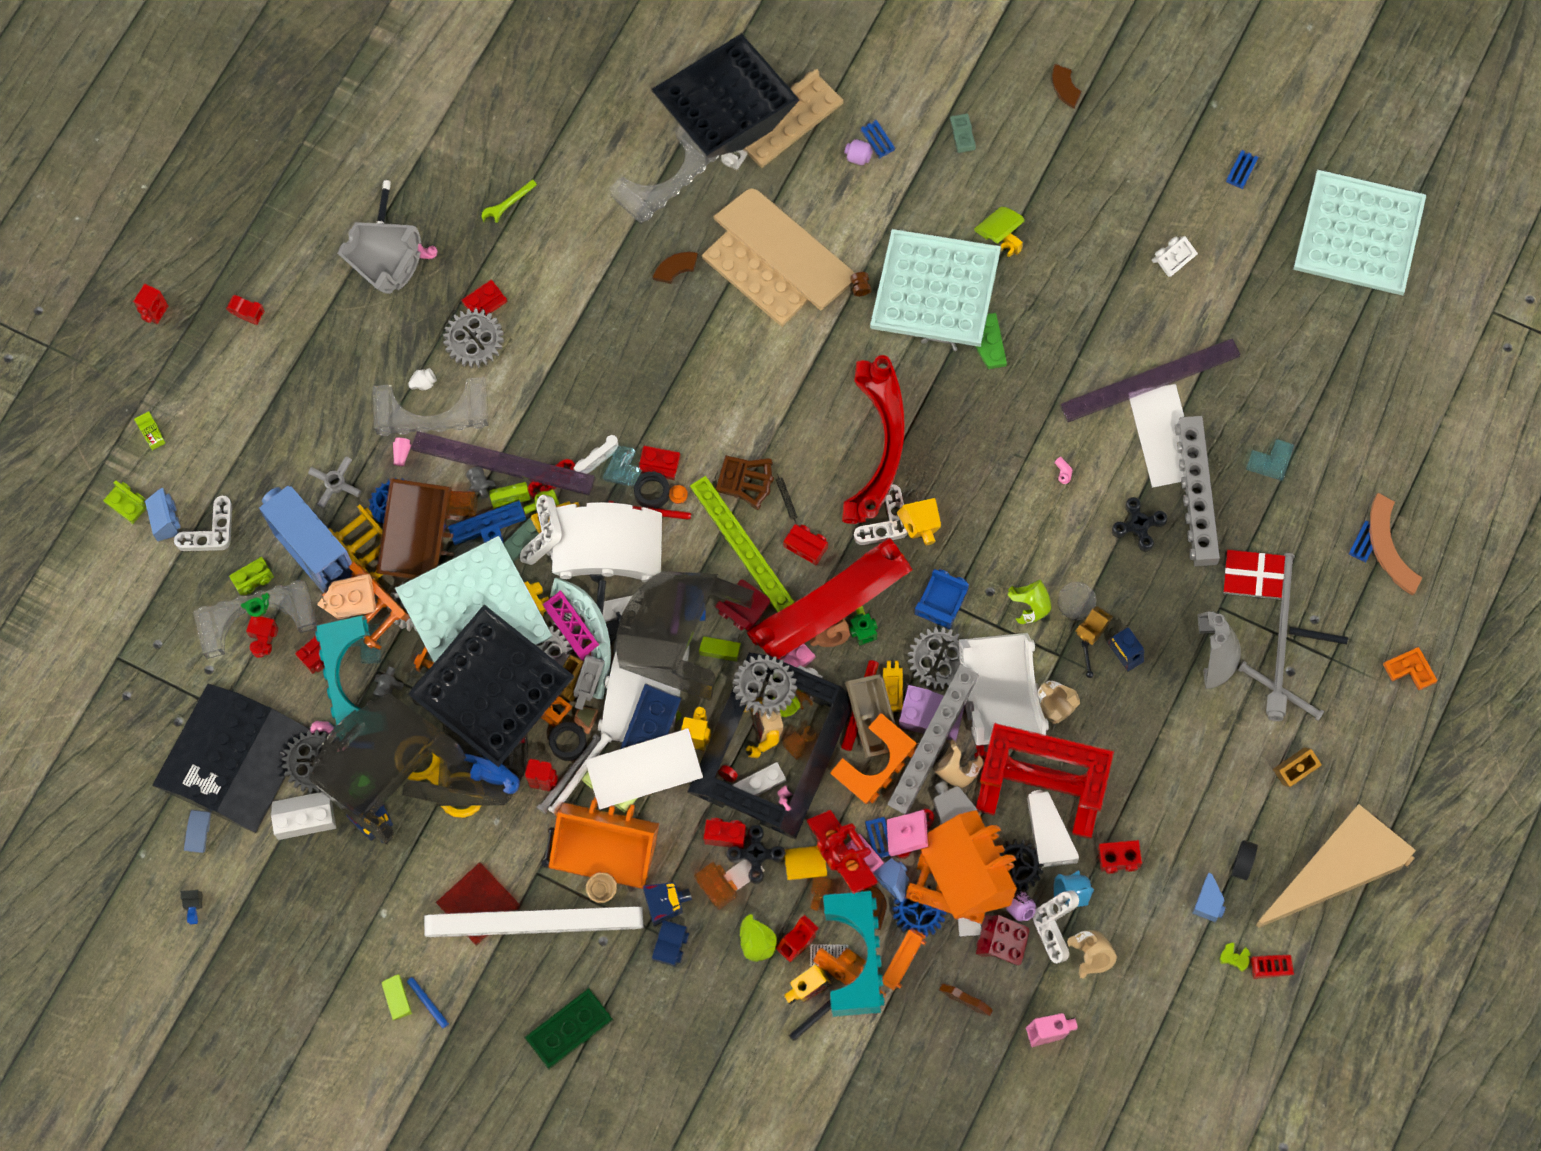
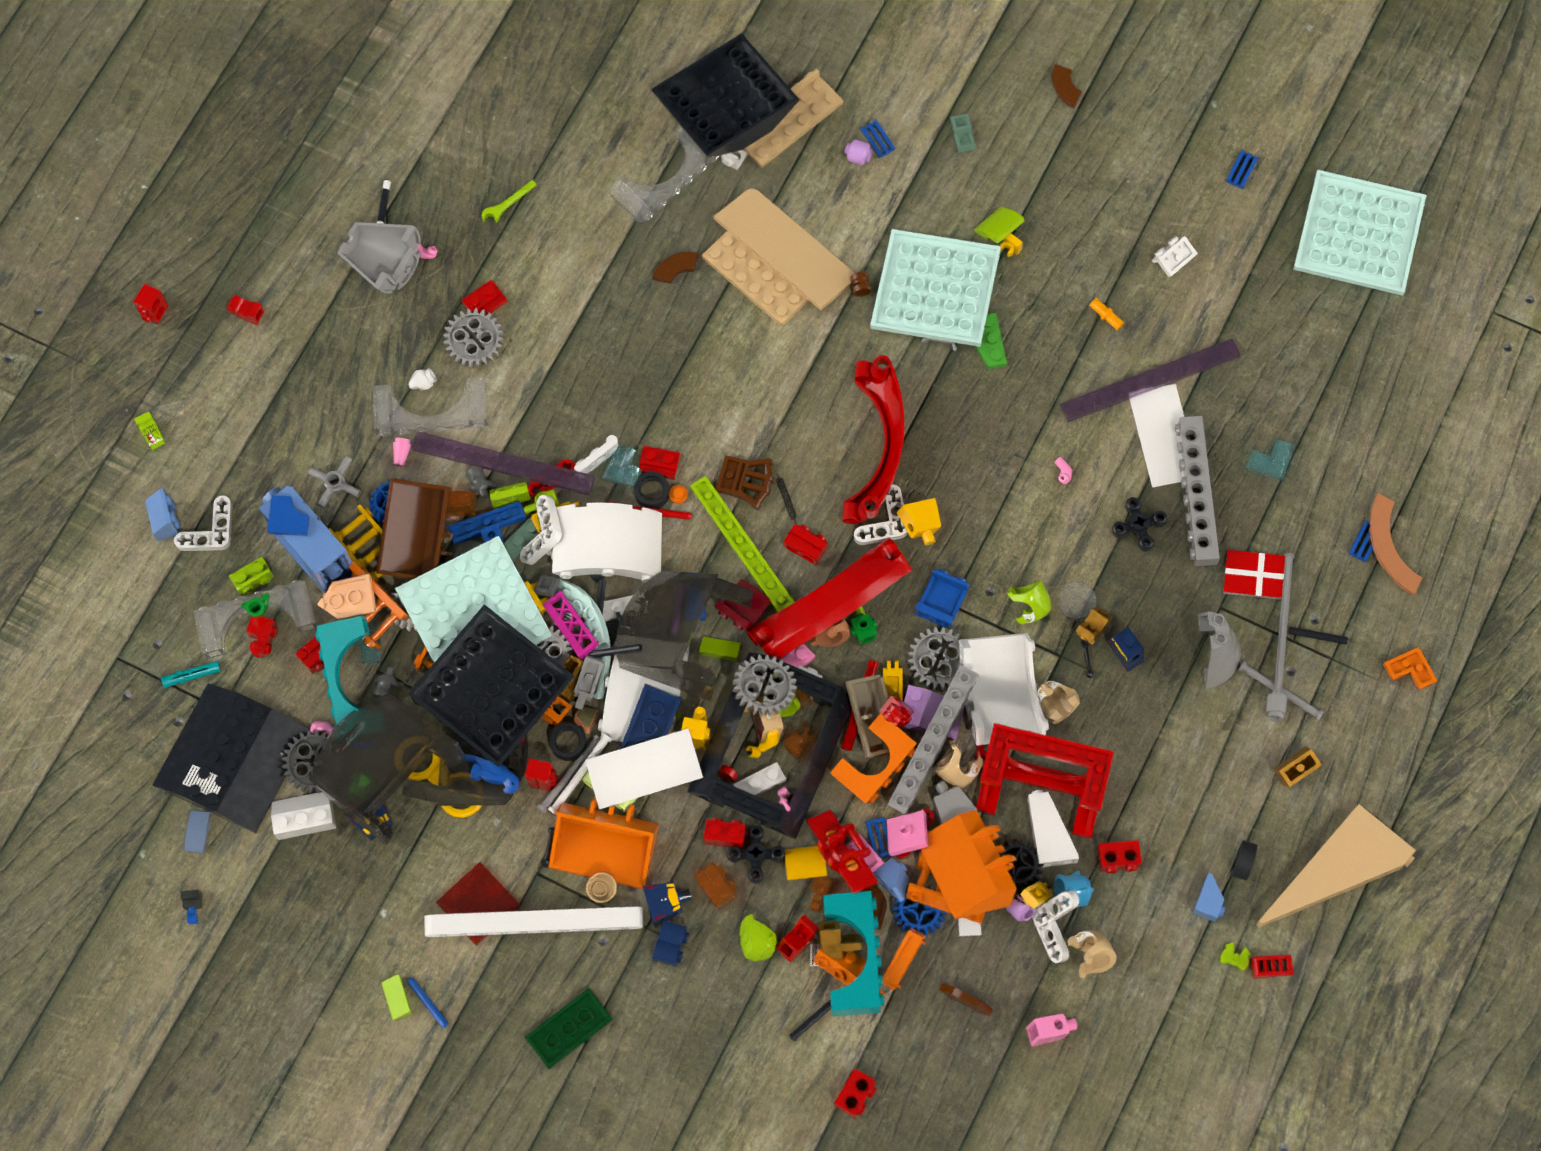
lime bracket [103,480,147,524] -> none
white sticker [722,857,765,892] -> none
yellow torso [784,964,832,1005] -> none
dark red bracket [976,915,1030,966] -> none
none -> teal pin [161,660,221,689]
none -> blue tile [267,495,309,536]
none -> dark grey tile [534,575,560,597]
none -> black piece [587,644,642,658]
none -> pearl gold brick [818,921,861,959]
none -> red brick [834,1068,877,1119]
none -> red brick [879,696,914,727]
none -> yellow hinge [1020,881,1054,909]
none -> light orange pin [1089,298,1125,331]

